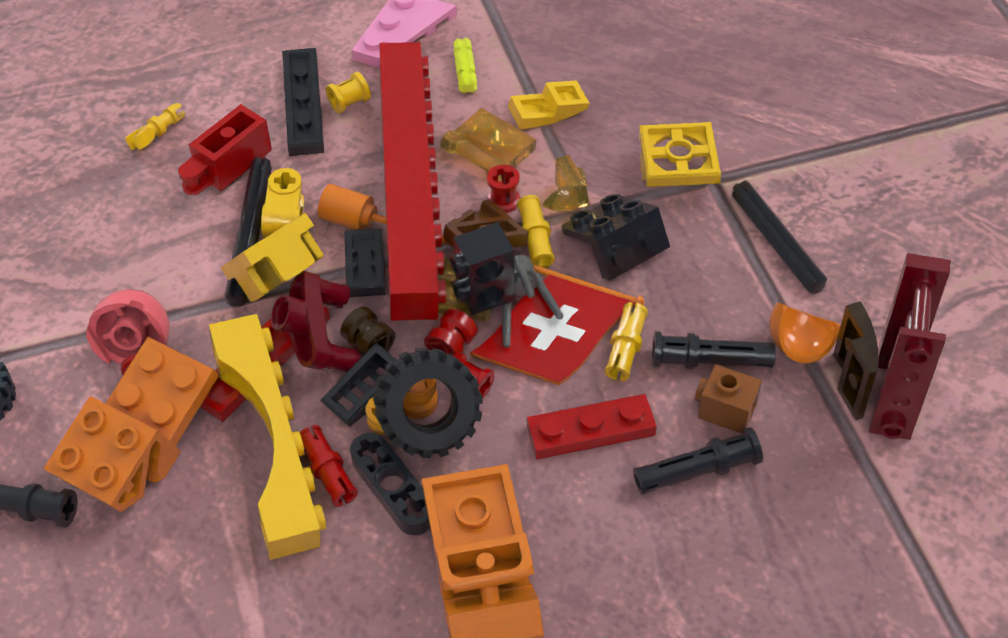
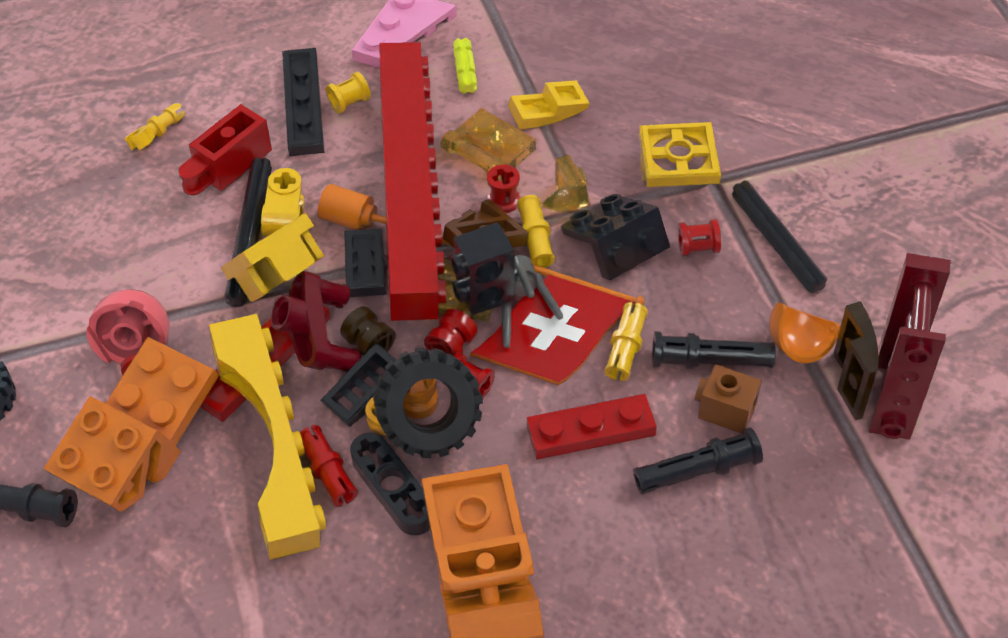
none -> red bush [678,219,721,257]

